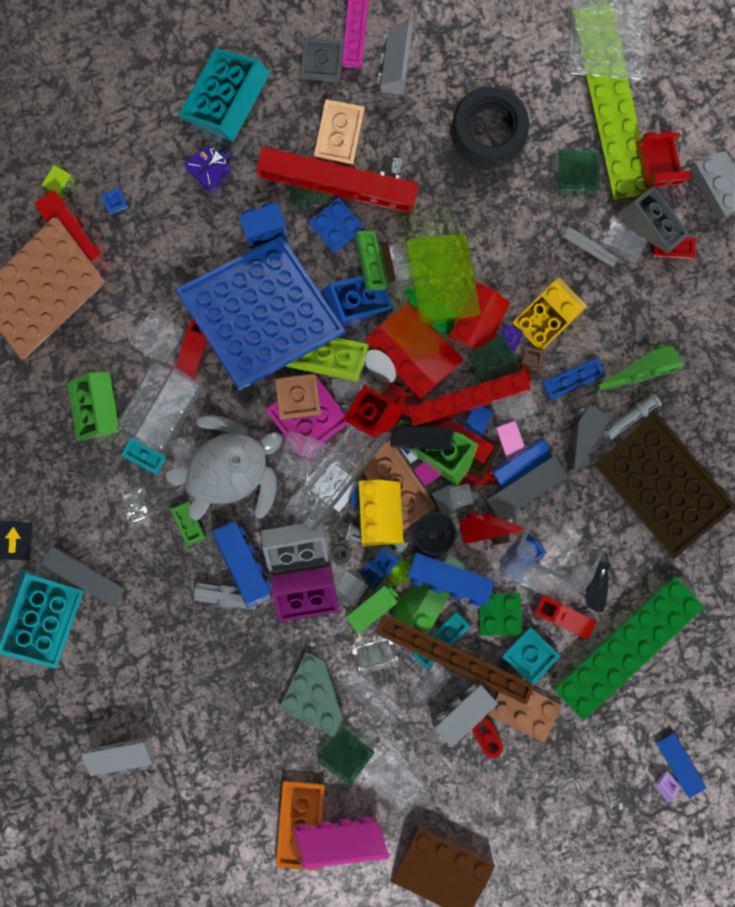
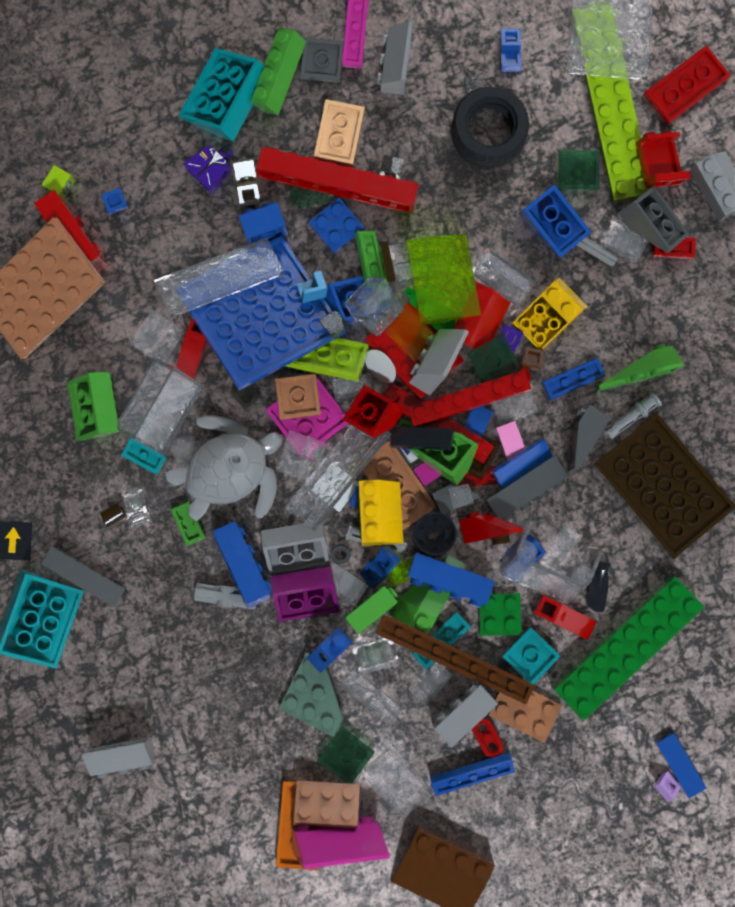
none -> dark brown piece [100,503,127,528]
none -> clear plate [154,237,284,318]
none -> brick [233,158,261,207]
none -> bright green brick [250,27,306,115]
none -> nougat plate [294,781,360,829]
none -> dark azure panel [297,270,327,303]
none -> blue torso [306,628,352,673]
none -> clear smoke slope [319,310,349,339]
none -> clear slope [344,277,404,336]
none -> light grey slope [409,329,469,396]
none -> blue plate [430,753,515,796]
none -> clear brick [469,247,537,307]
none -> blue slope [500,28,522,72]
none -> blue slope [519,184,592,258]
none -> red tile [643,45,731,125]

